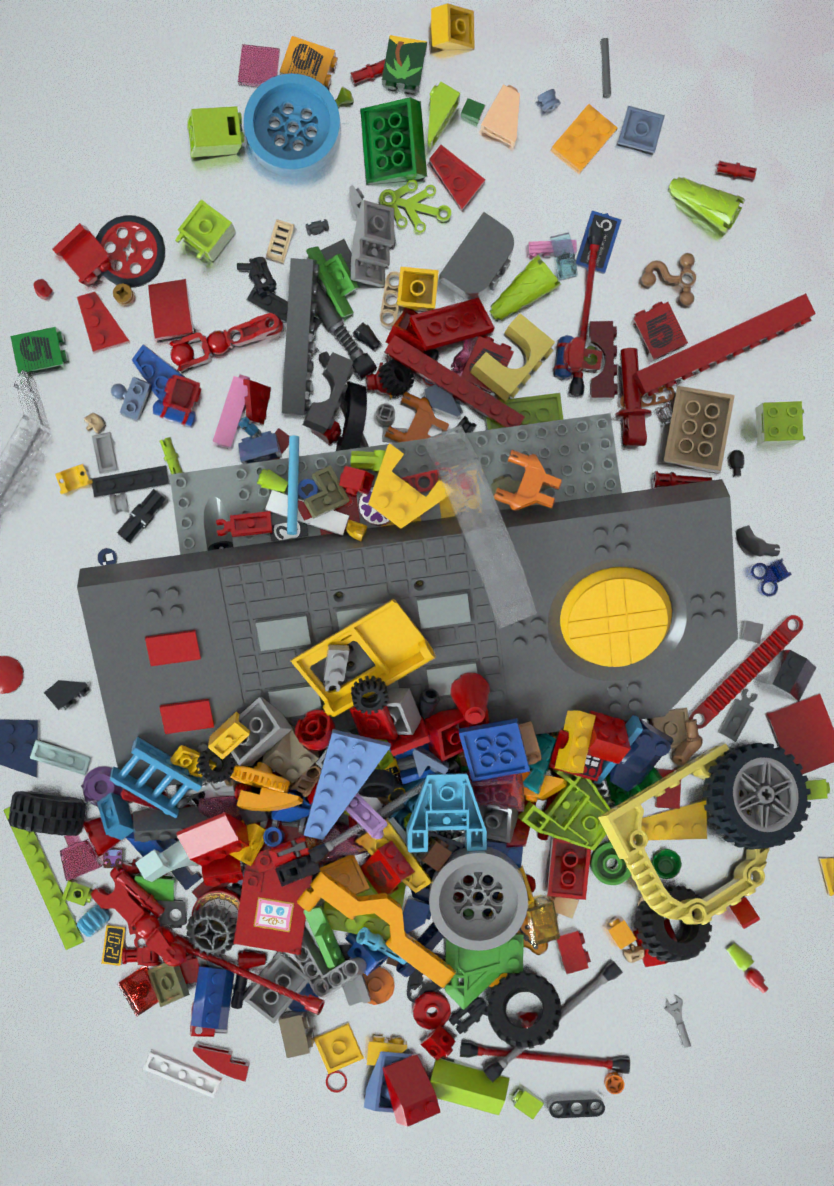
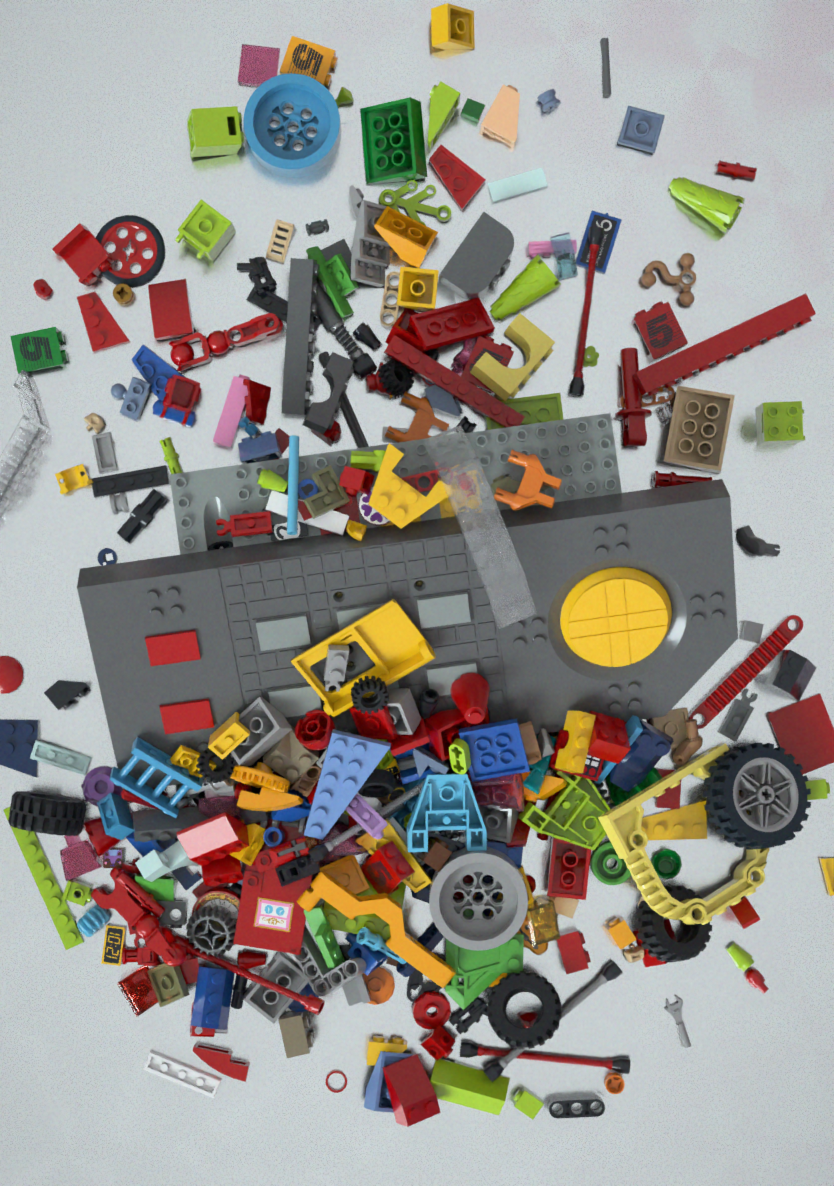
yellow tile [313,1022,364,1074] -> none
black slope [336,381,367,451] -> none
red pin [350,59,385,84] -> none
light grey wheel [376,403,395,427] -> none
dark green panel [382,35,427,93] -> none
blue slope [403,896,431,933] -> none
light orange plate [551,104,618,173] -> none
red piece [555,335,602,379] -> none
dark red arch [589,321,618,400] -> none
black cylinder [729,450,745,477] -> none
clear blue piece [748,558,792,597] -> none
none -> light orange slope [374,206,438,268]
none -> lime beam [449,739,471,775]
none -> light aqua tile [488,167,548,203]
none -> light grey slope [537,728,555,757]

